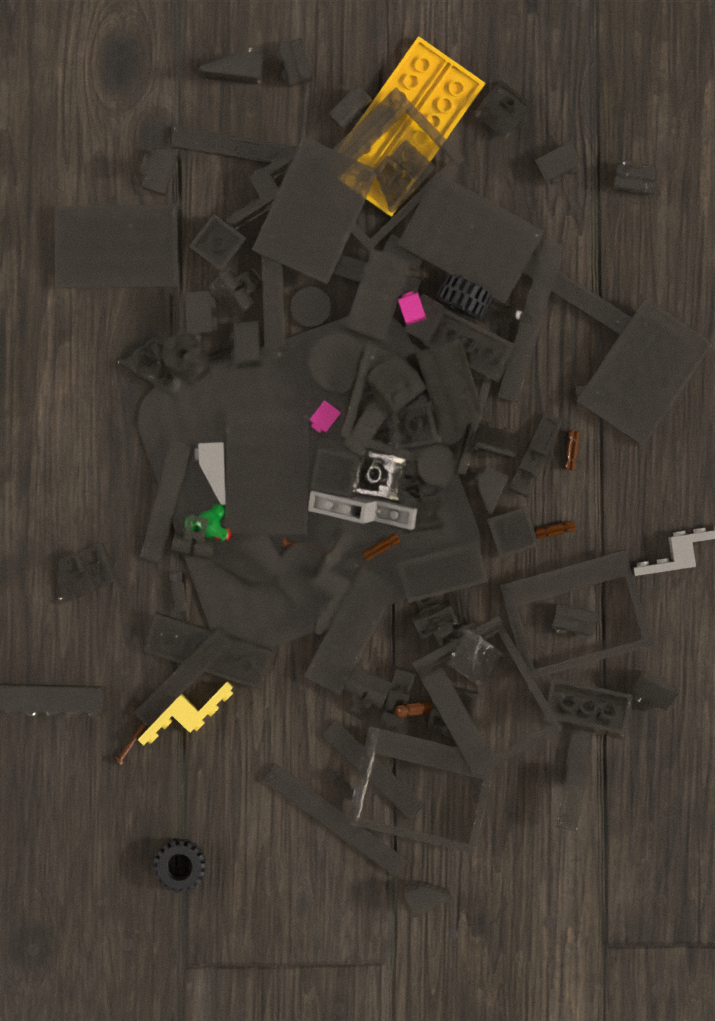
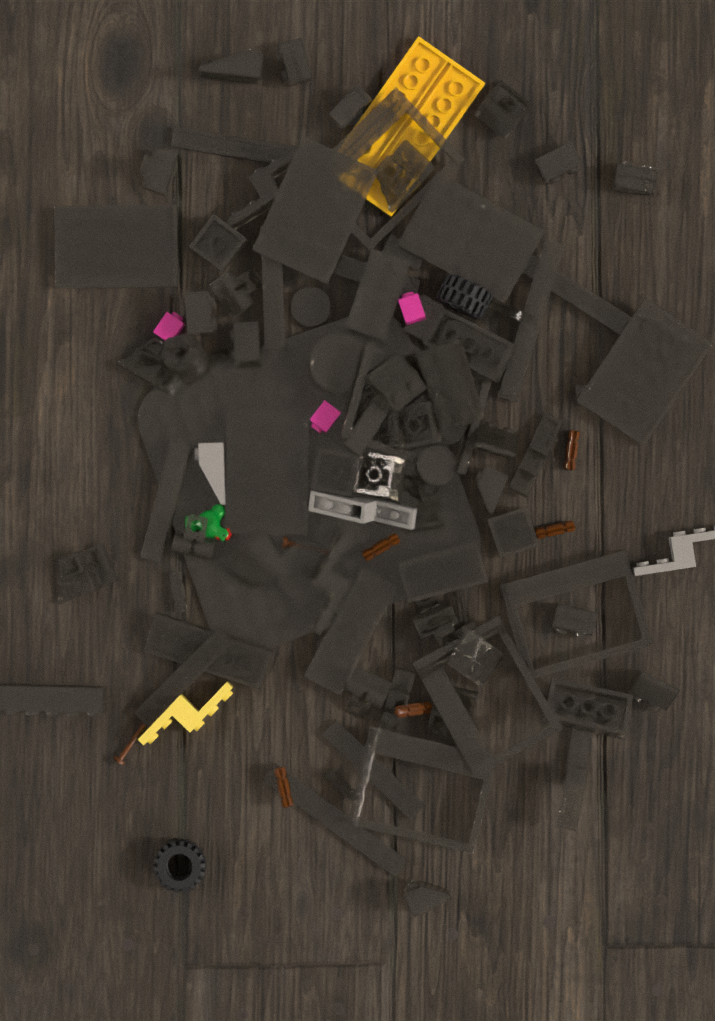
none -> dark pink brick [153,311,185,345]
none -> reddish brown axle [274,767,293,808]

